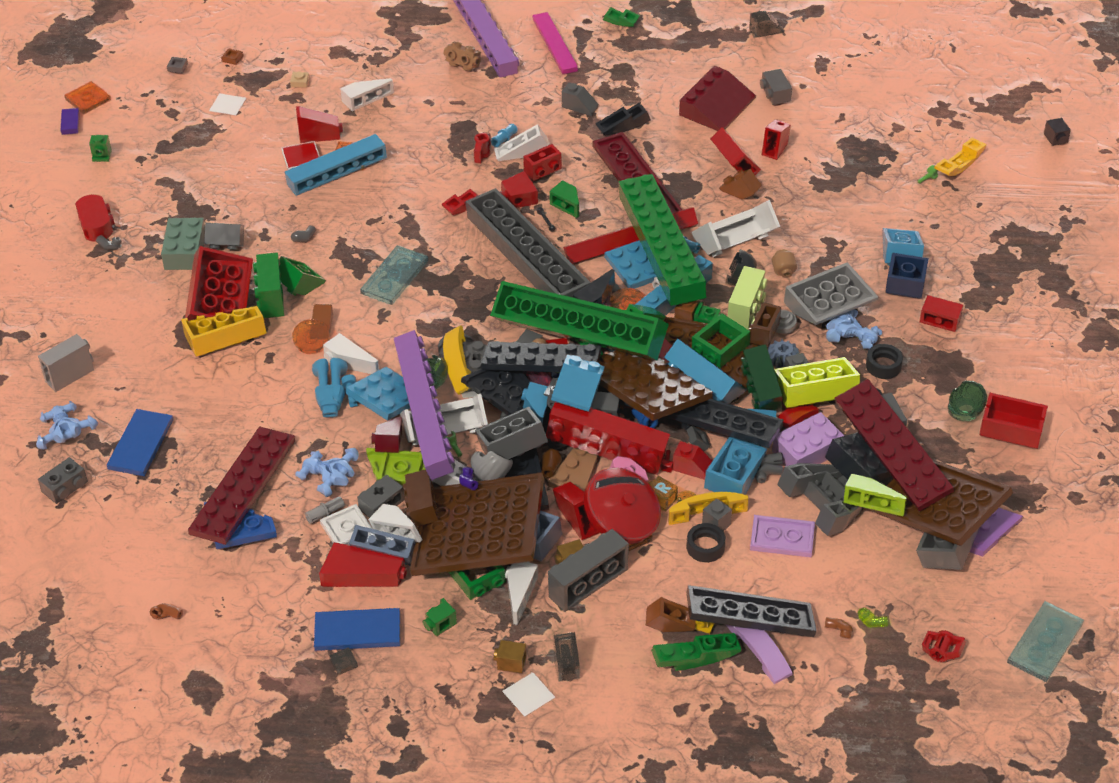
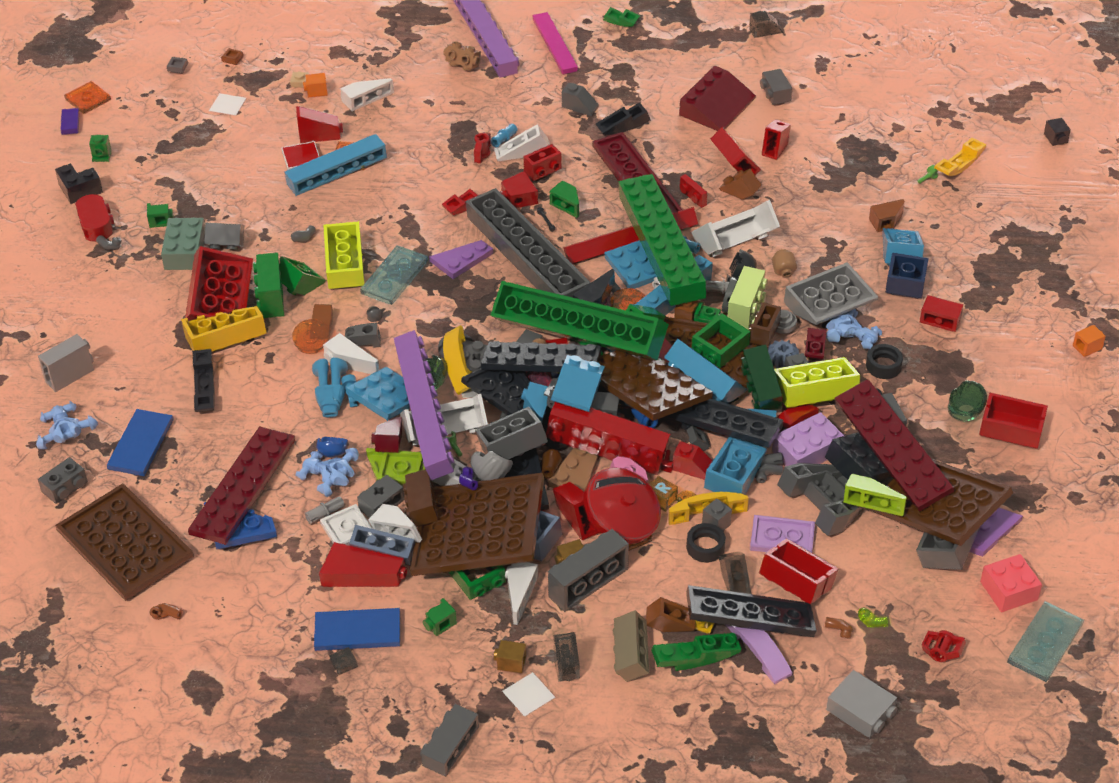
none -> black brick [55,163,103,204]
none -> reddish brown plate [55,483,194,601]
none -> green brick [147,203,174,228]
none -> black slope [192,349,215,412]
none -> orange brick [303,73,328,98]
none -> blue hair [316,437,348,458]
none -> neon yellow brick [323,221,365,289]
none -> dark grey leg [345,322,381,348]
none -> dark grey hinge [366,306,382,322]
none -> dark grey brick [420,704,479,777]
none -> medium lavender wing [429,240,493,279]
none -> dark tan brick [613,610,649,682]
none -> red plate [679,174,708,208]
none -> light grey axle [706,280,729,294]
none -> clear smoke slope [718,551,752,594]
none -> dark grey tile [721,277,739,313]
none -> red piece [759,538,838,604]
none -> dark red slope [805,328,827,359]
none -> light grey brick [826,670,897,738]
none -> dark orange slope [869,199,905,233]
none -> coral brick [980,554,1042,613]
none -> orange brick [1073,325,1106,357]

